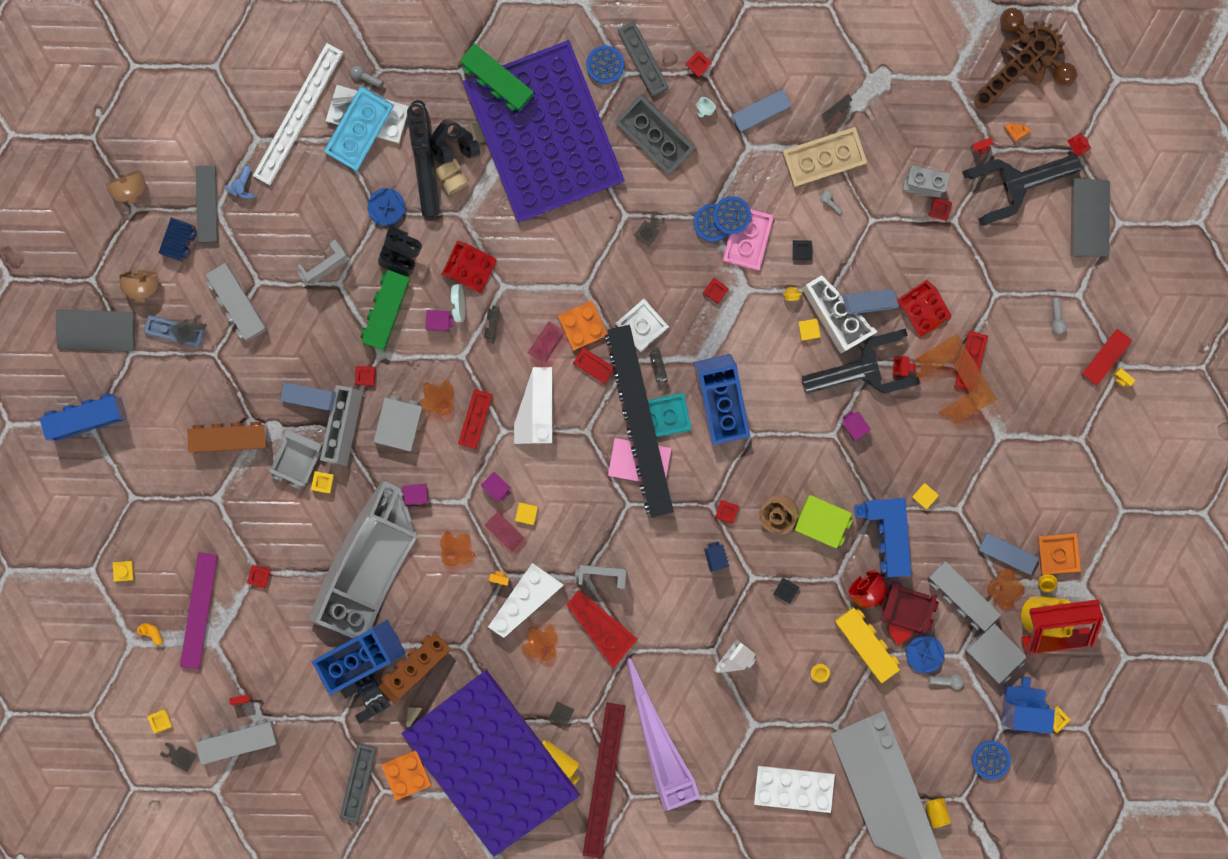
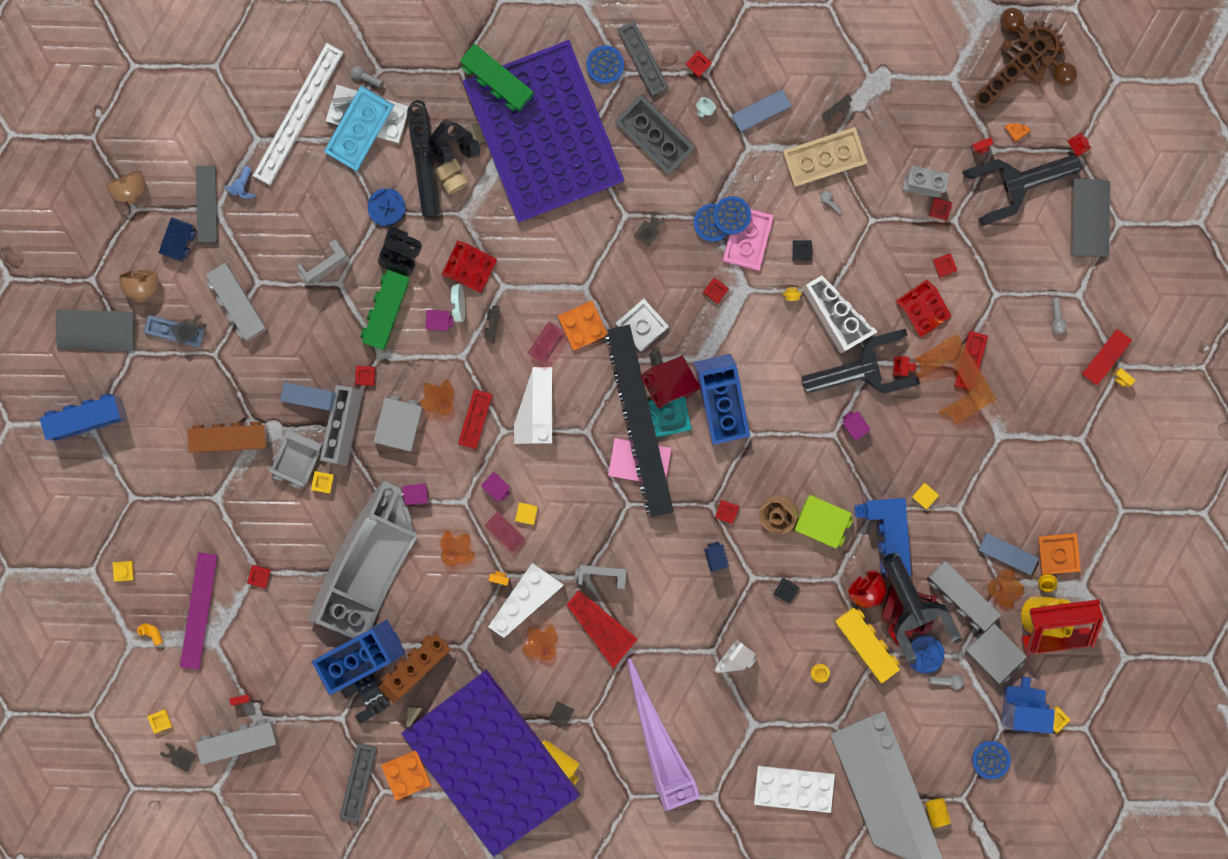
red tile [573,347,615,384] -> none
dark red tile [582,702,626,859] -> none
yellow tile [798,319,821,341] -> none
sand blue tile [842,289,899,314] -> none
none -> dark red panel [640,355,700,409]
none -> black piece [881,553,963,665]
none -> red tile [932,253,958,278]

